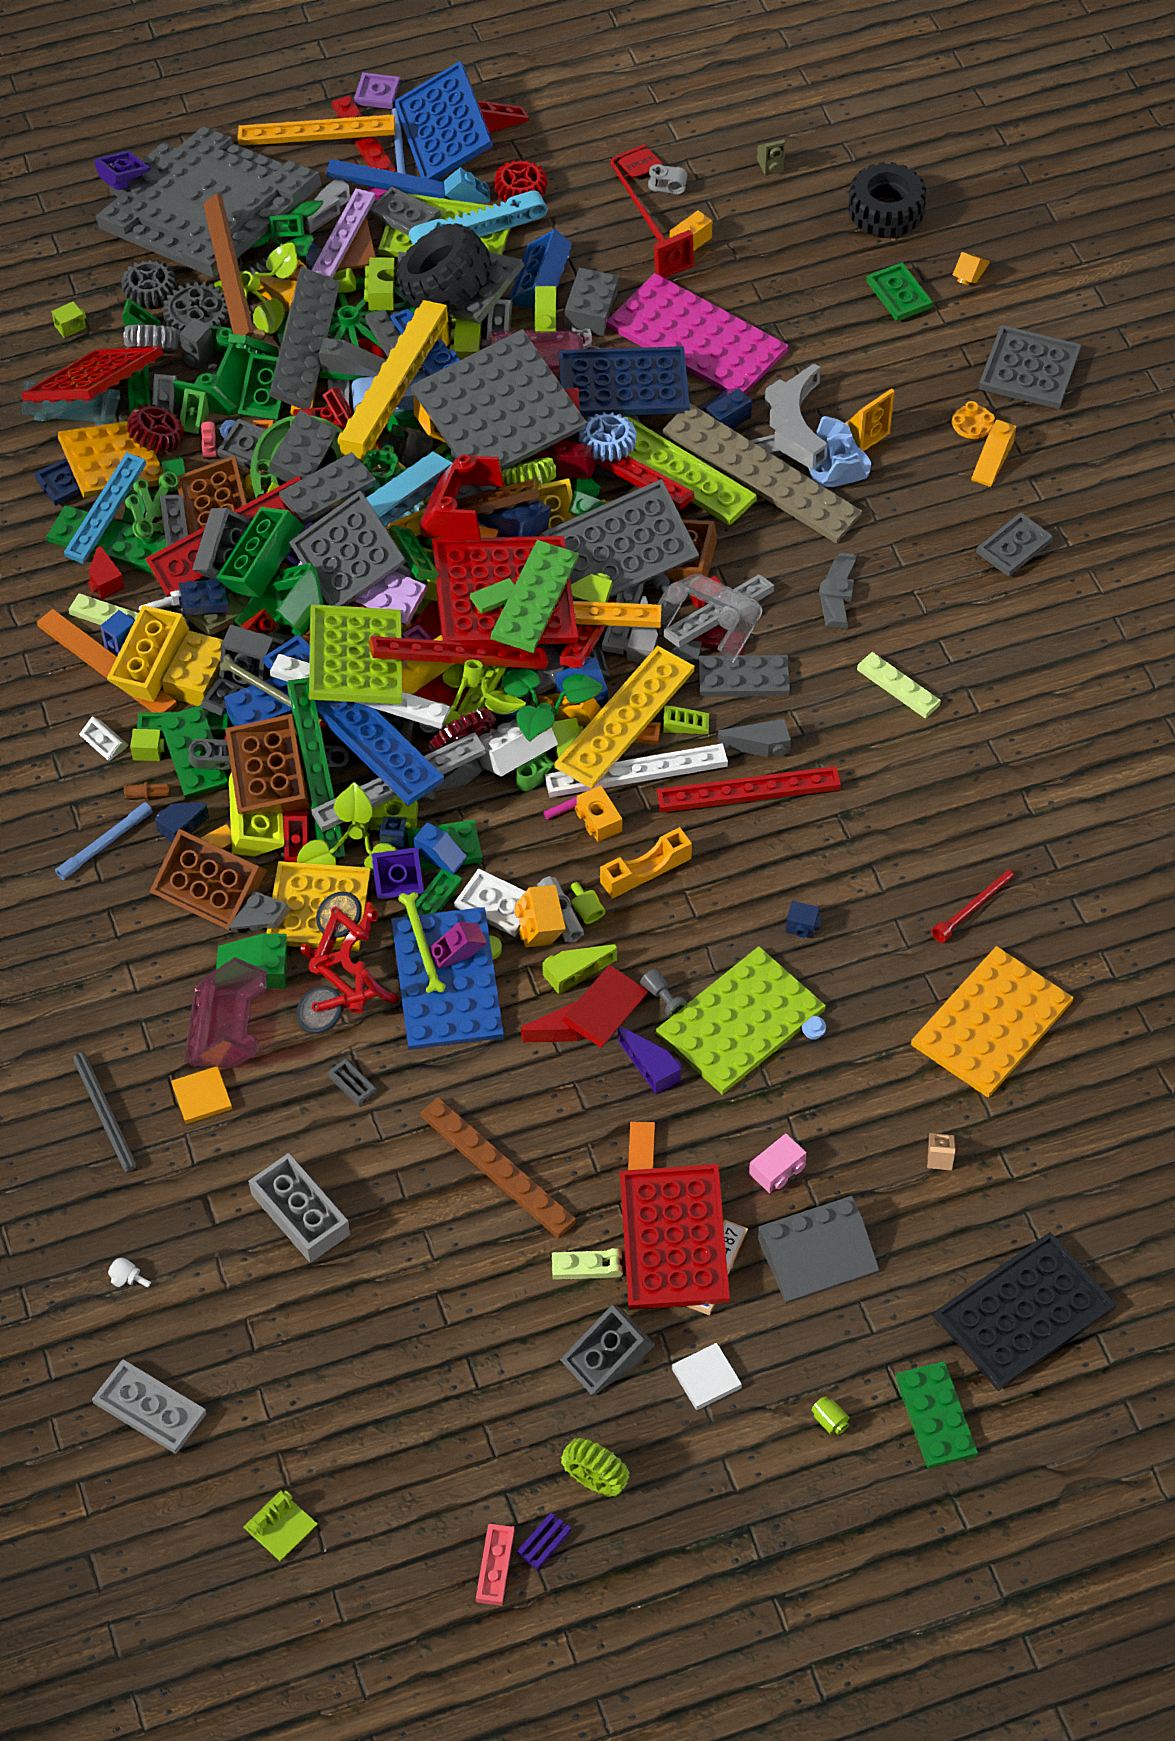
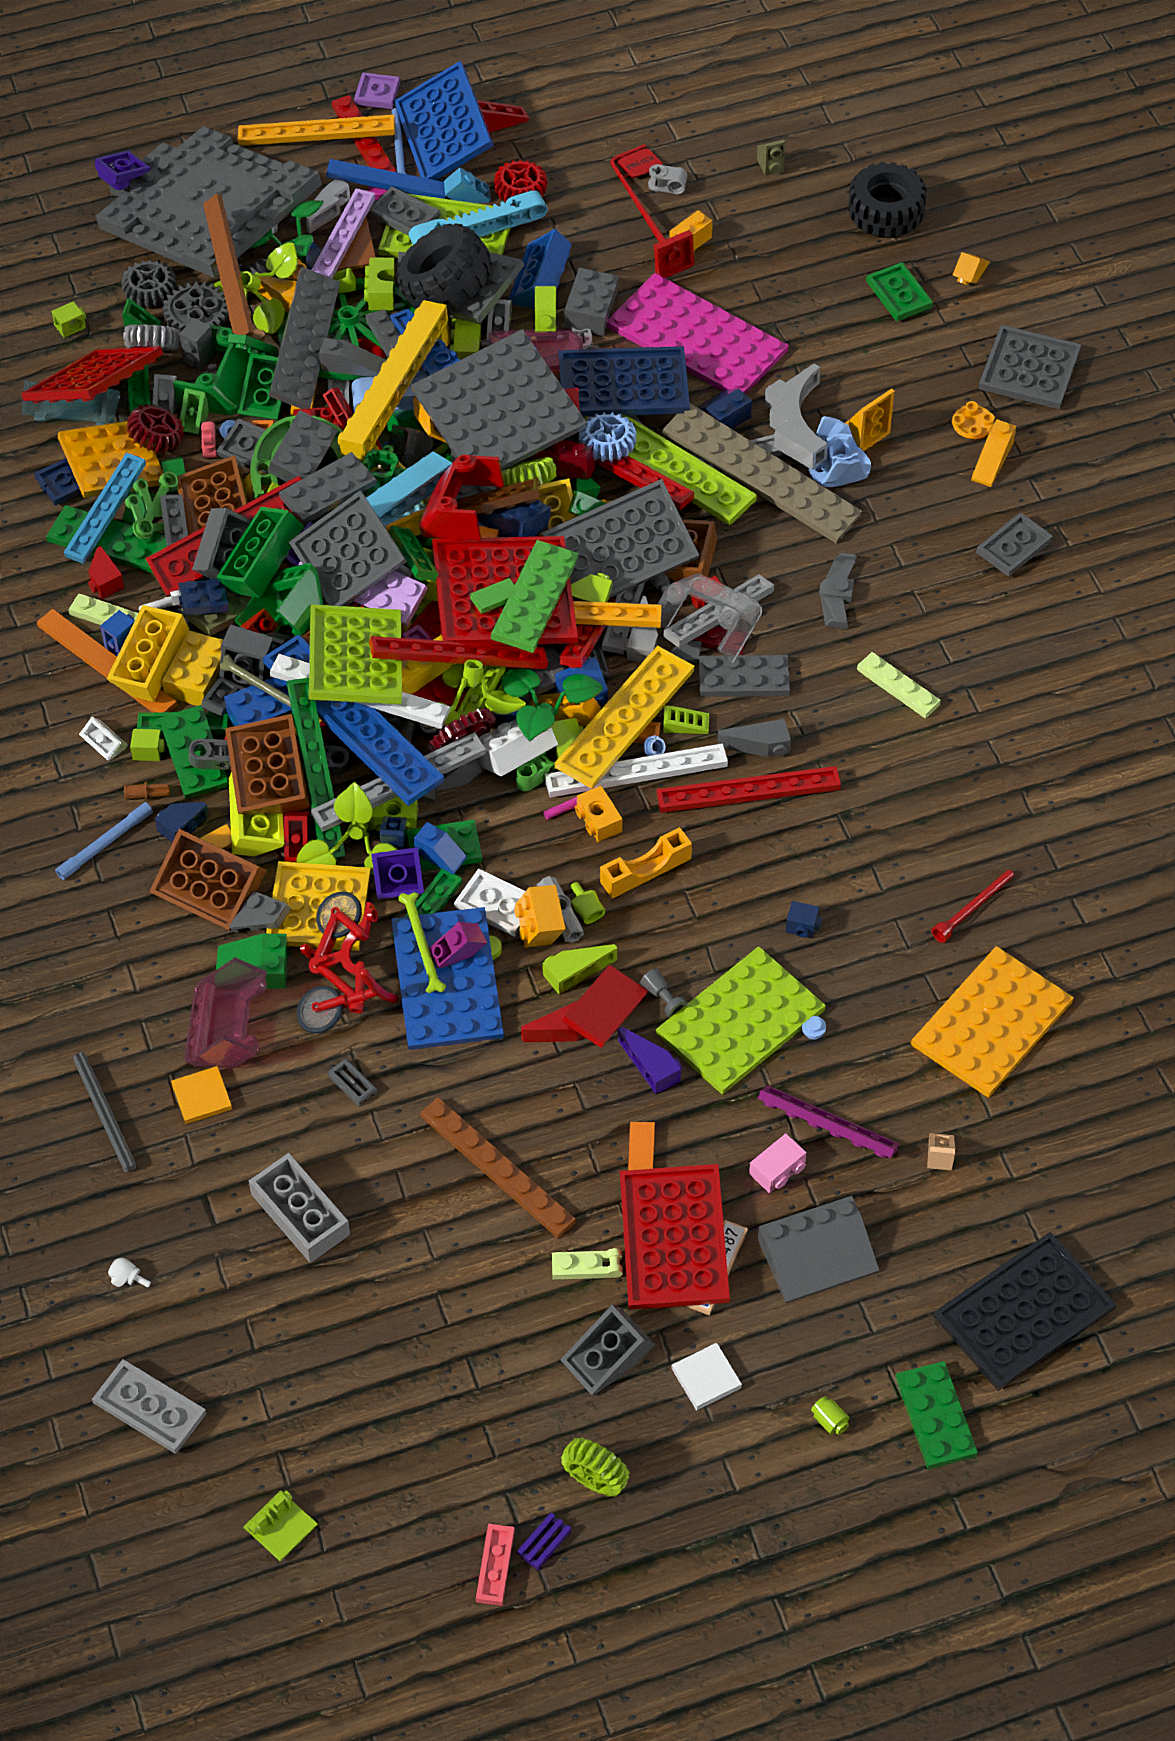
green slope [269,213,304,237] -> none
none -> medium blue plate [644,736,666,756]
none -> magenta plate [758,1085,900,1158]

